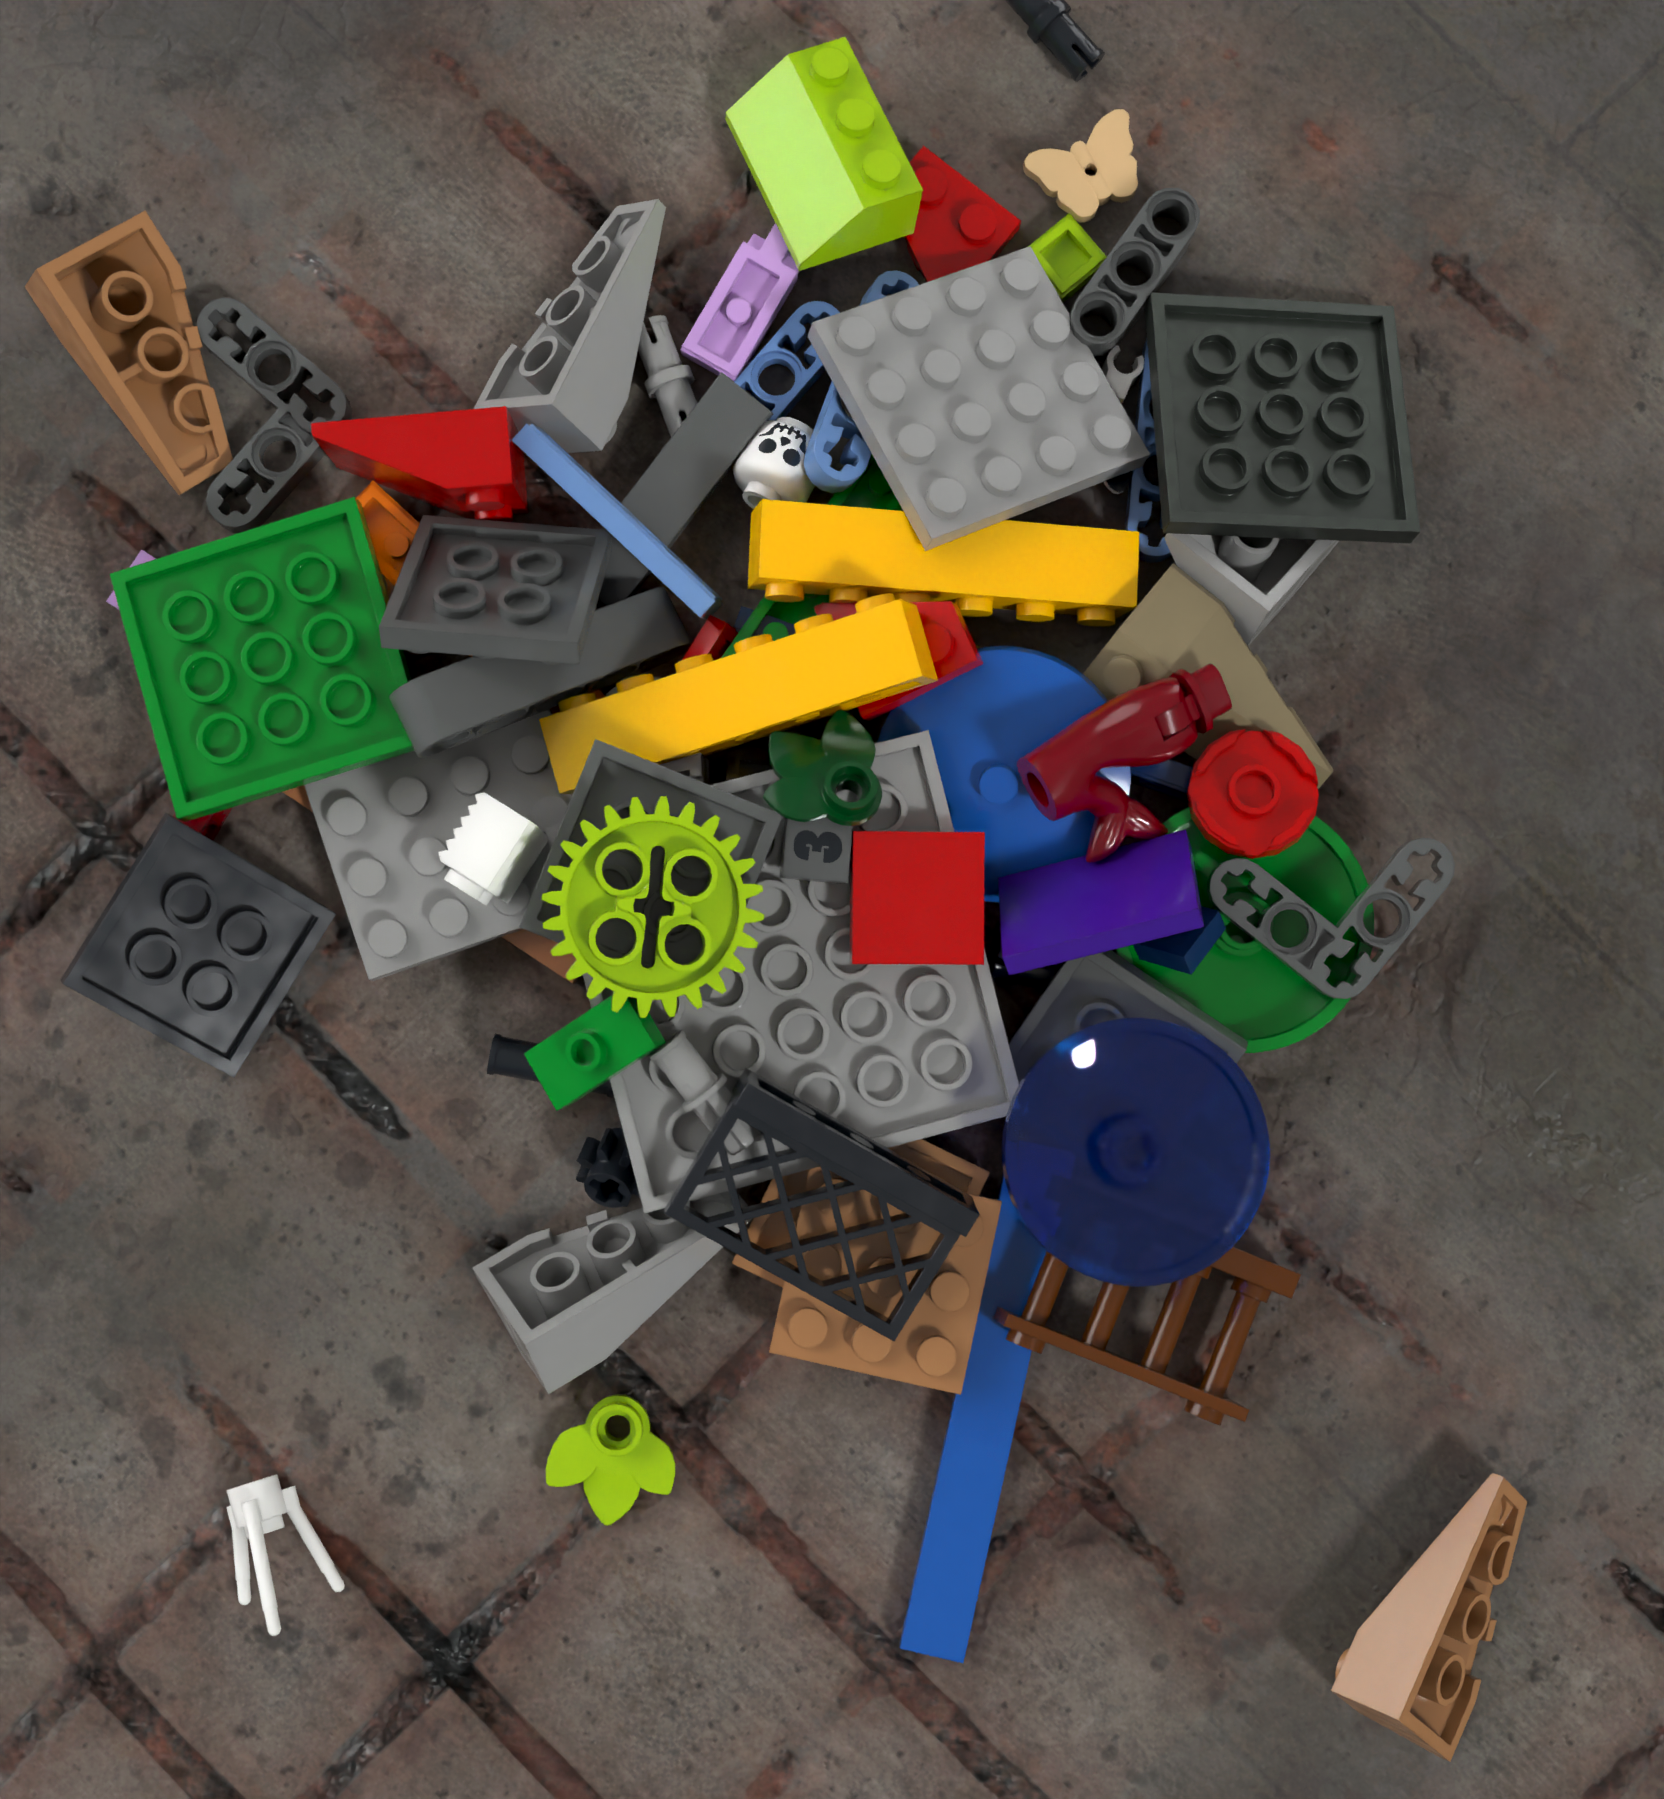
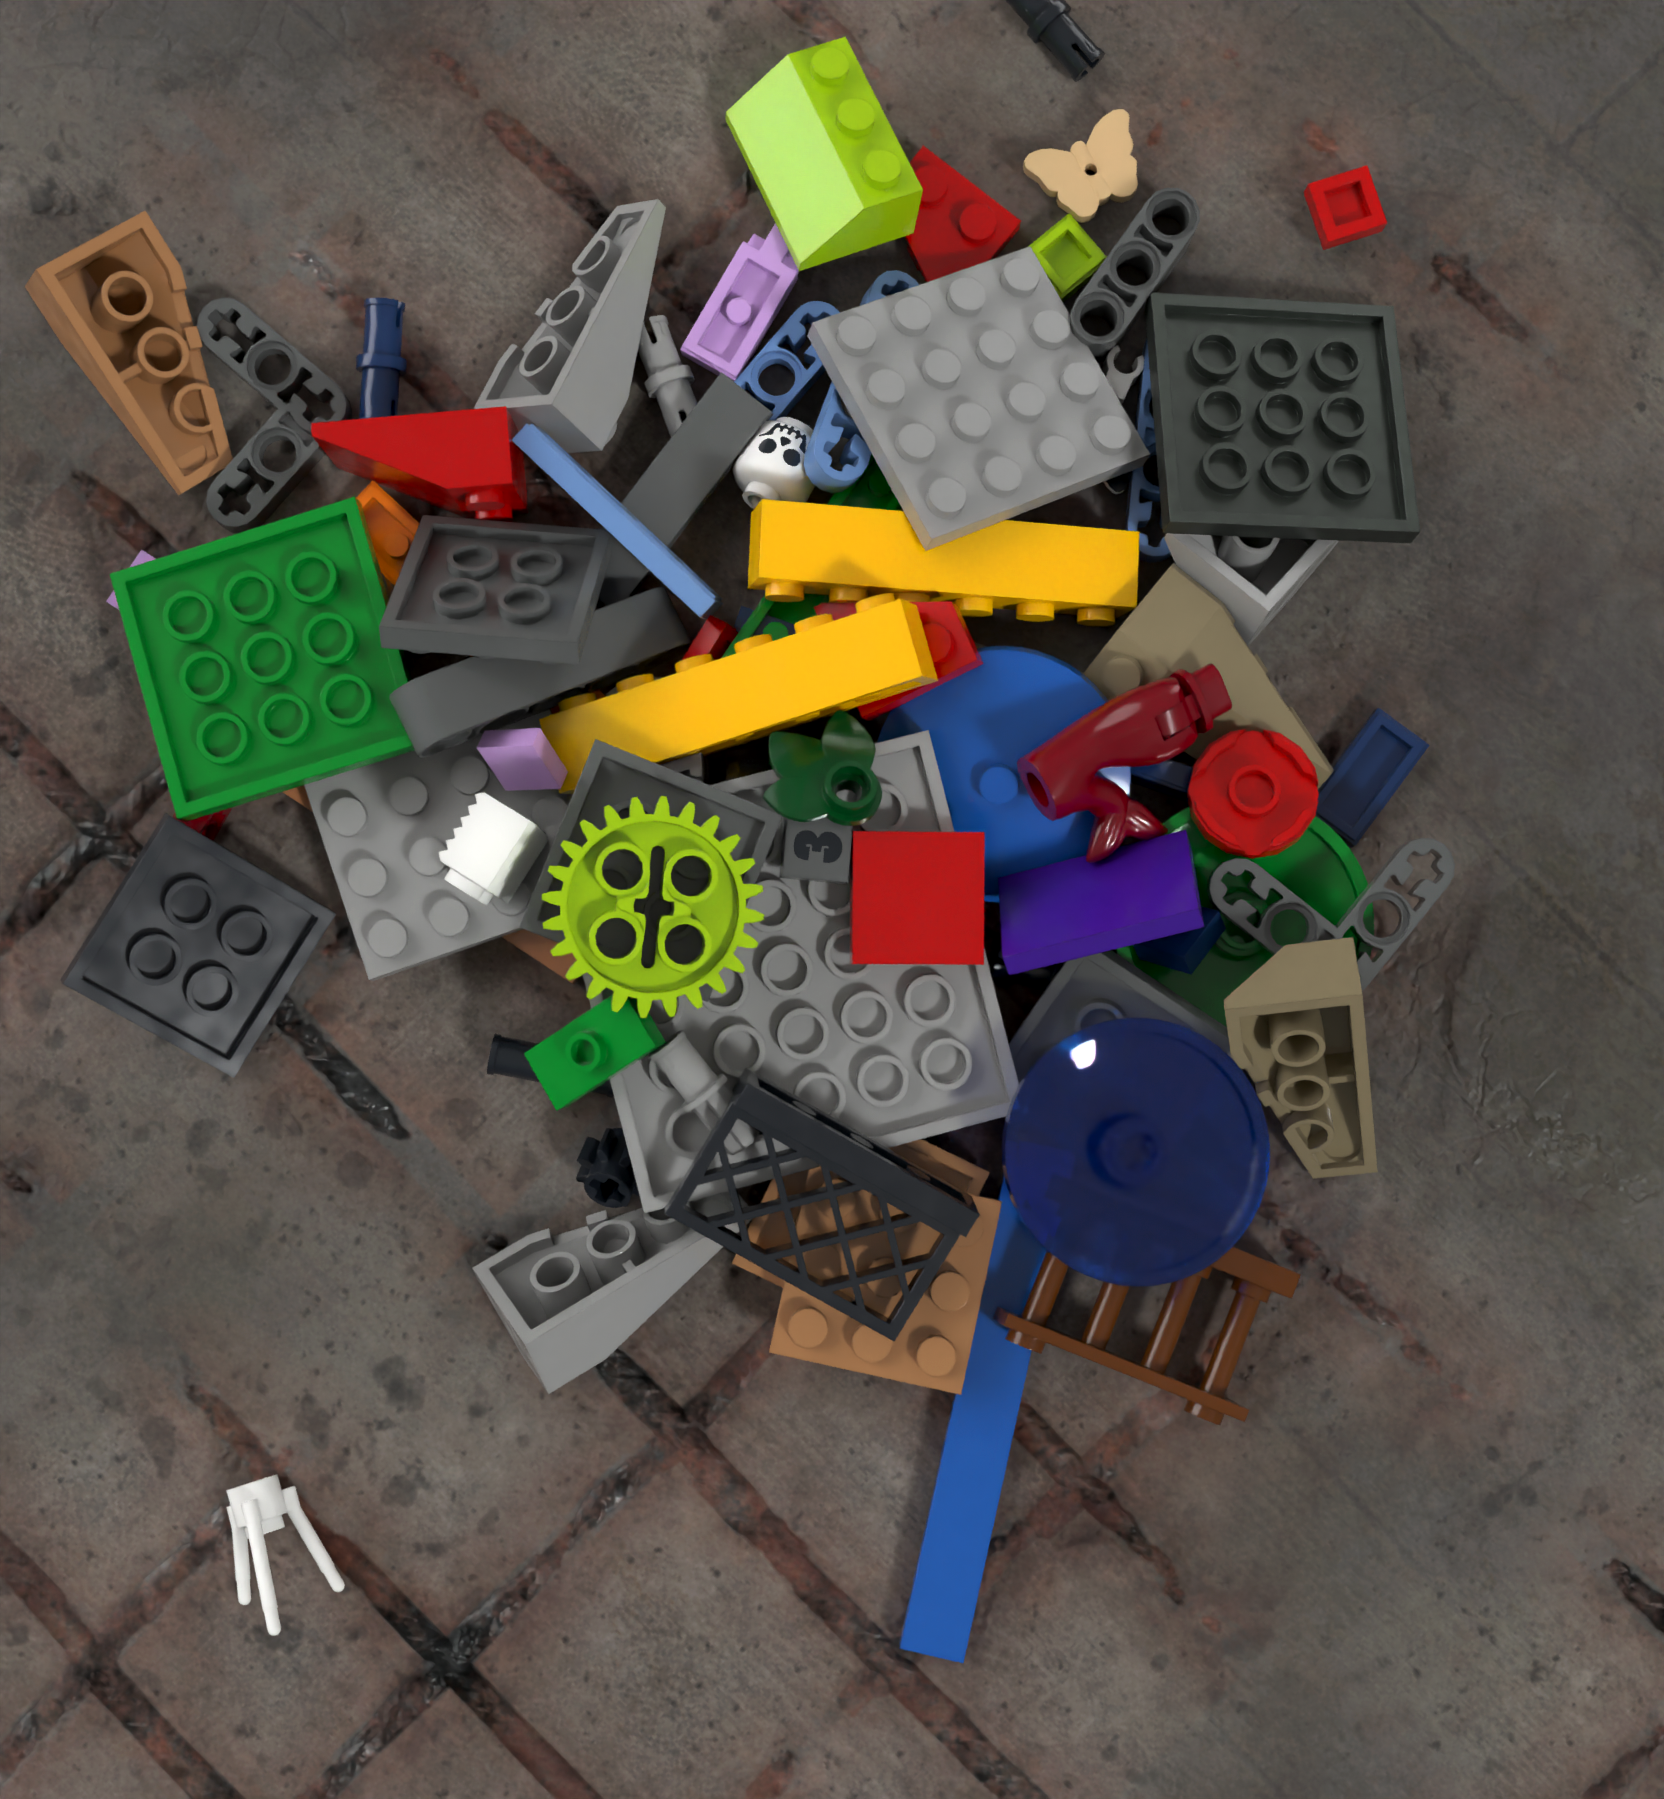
lime plate [545,1394,675,1526] -> none
medium nougat wedge [1331,1473,1527,1762] -> none
none -> dark blue pin [356,298,407,419]
none -> lavender tile [477,728,568,791]
none -> dark tan wedge [1224,937,1378,1179]
none -> red plate [1303,165,1387,250]
none -> dark blue tile [1315,708,1429,848]

